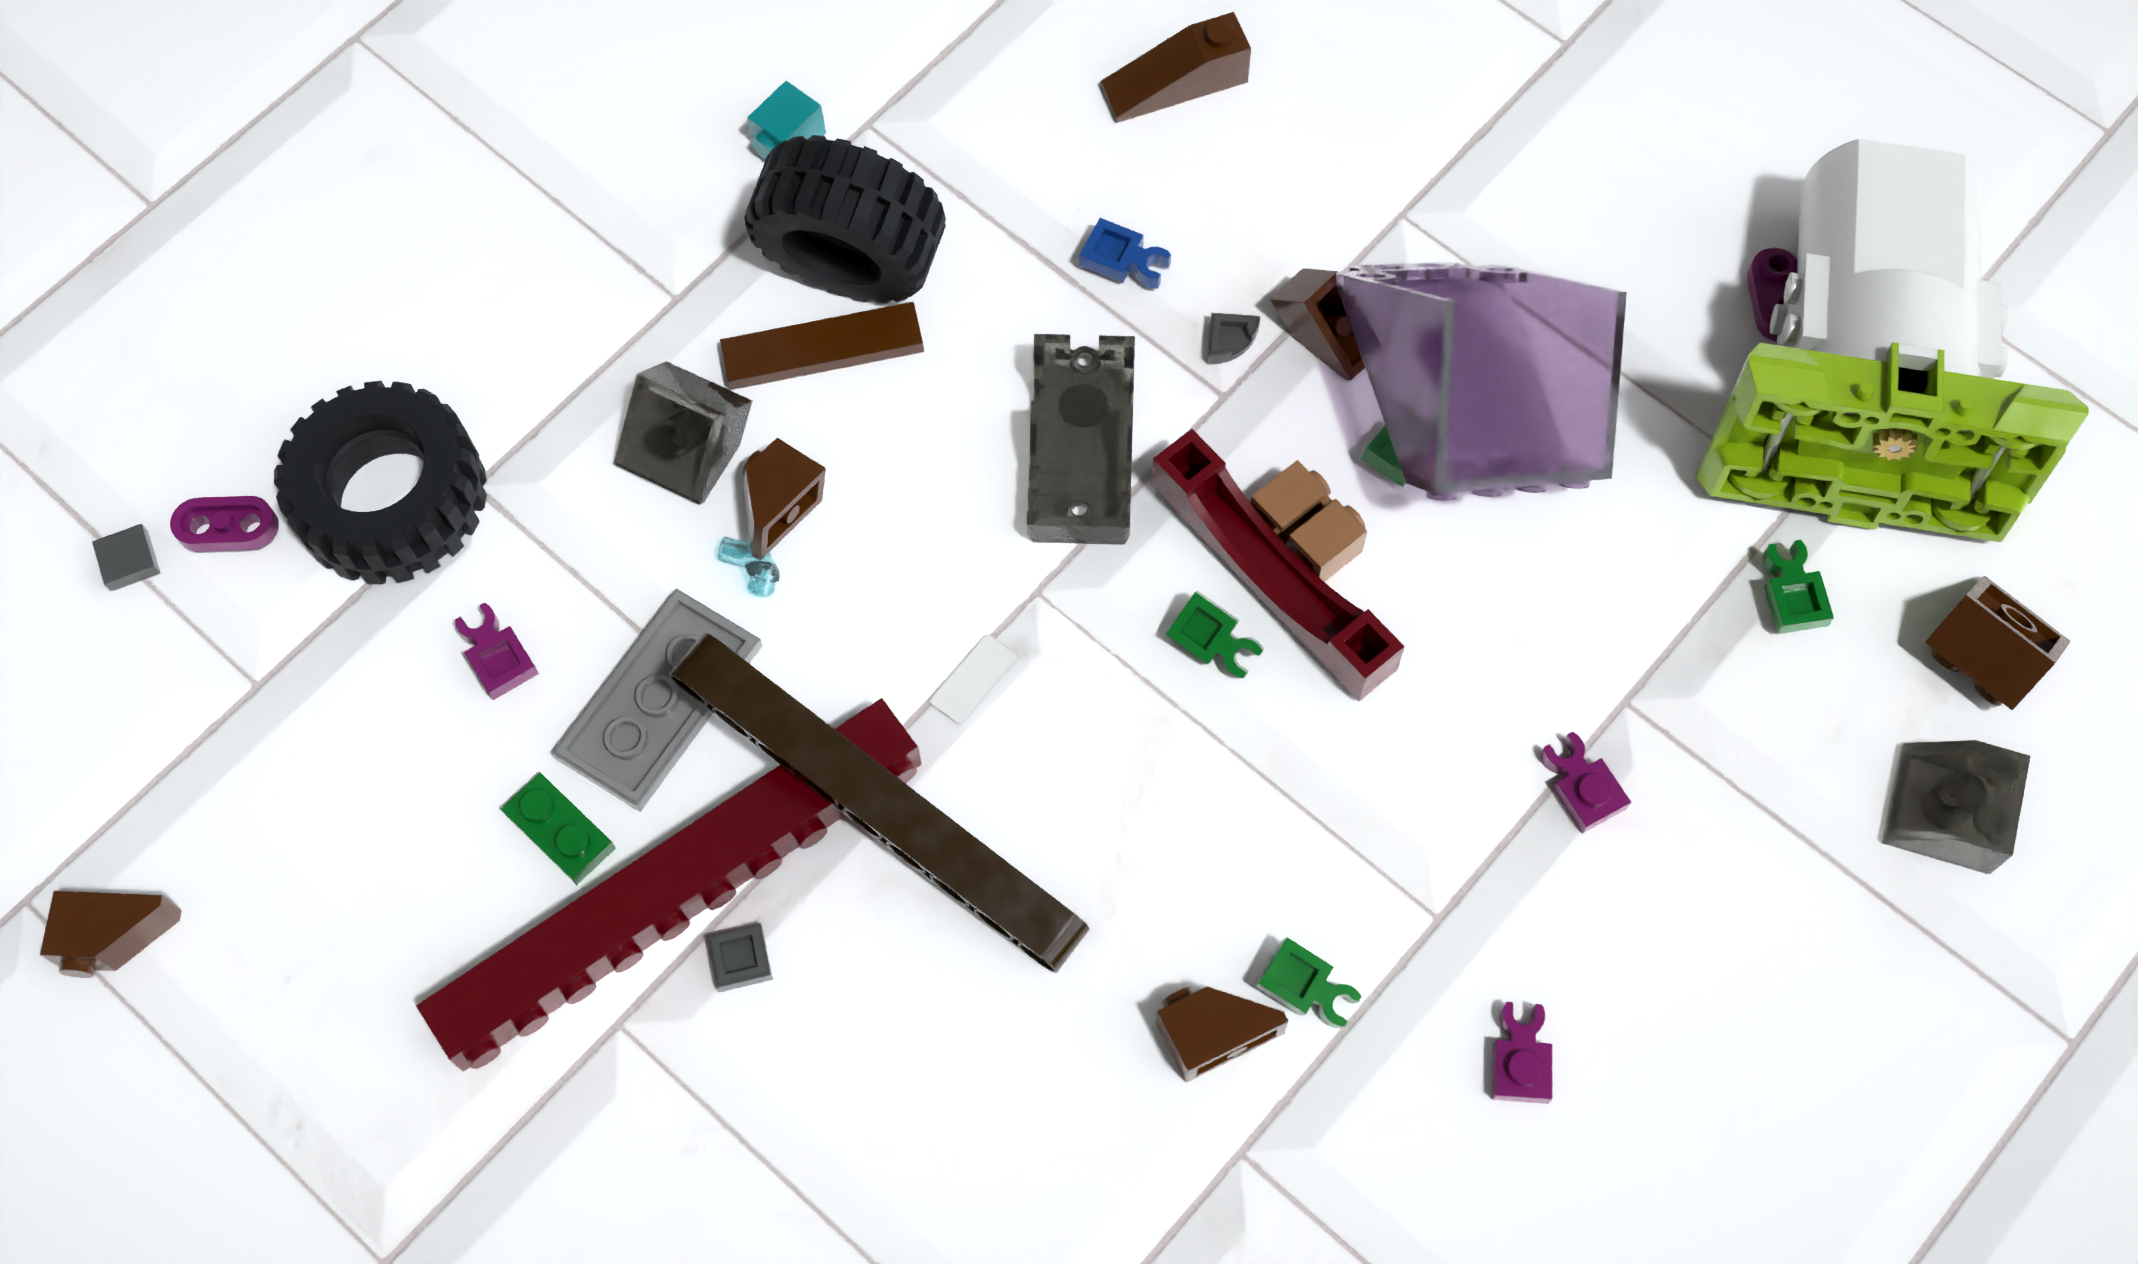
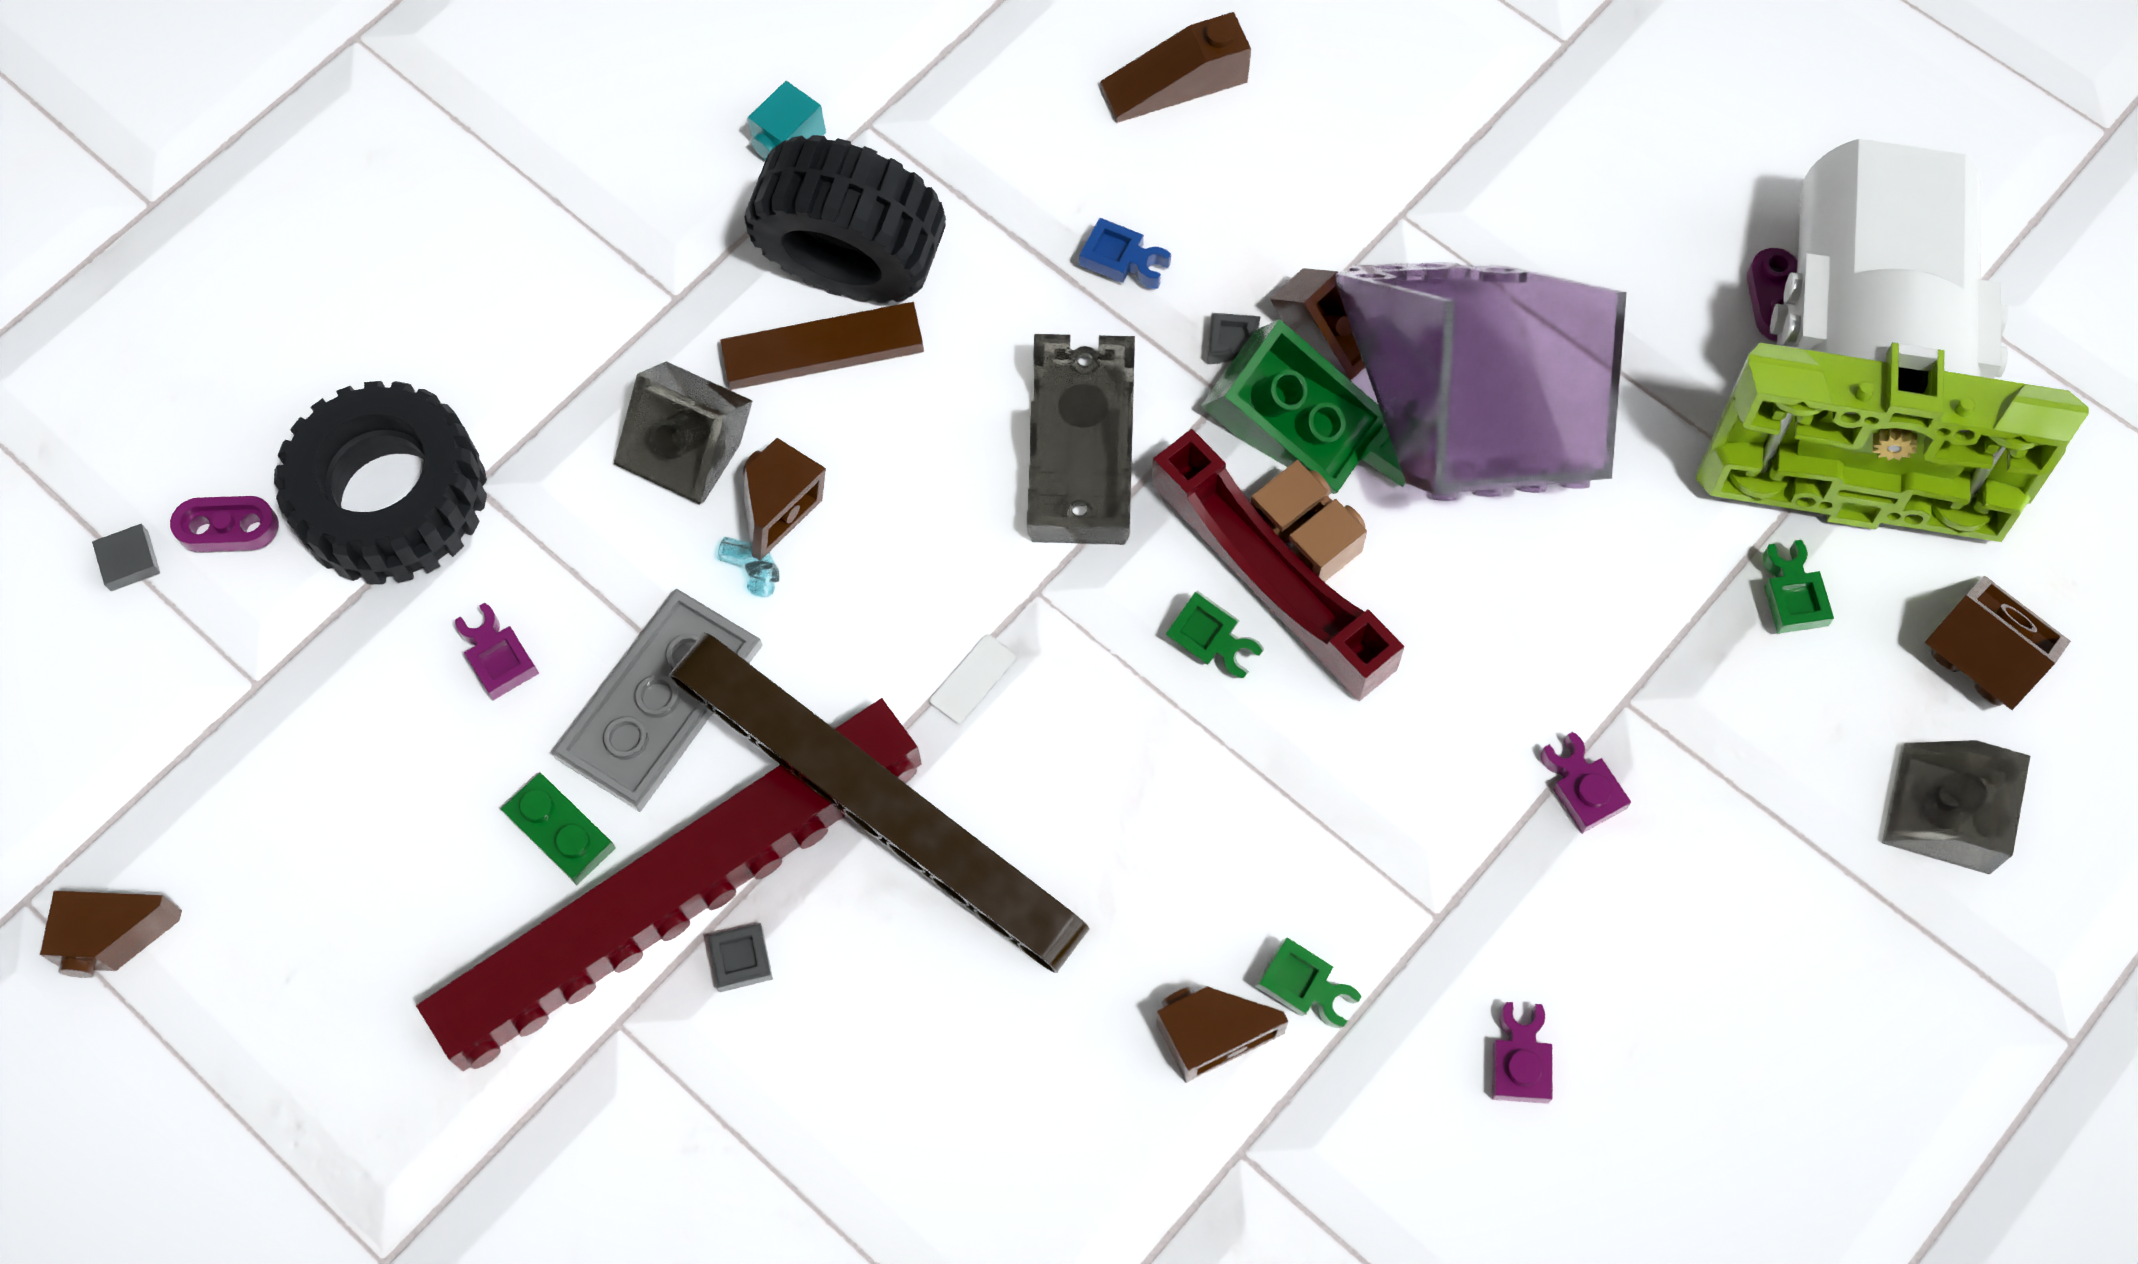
none -> green slope [1201,319,1391,494]

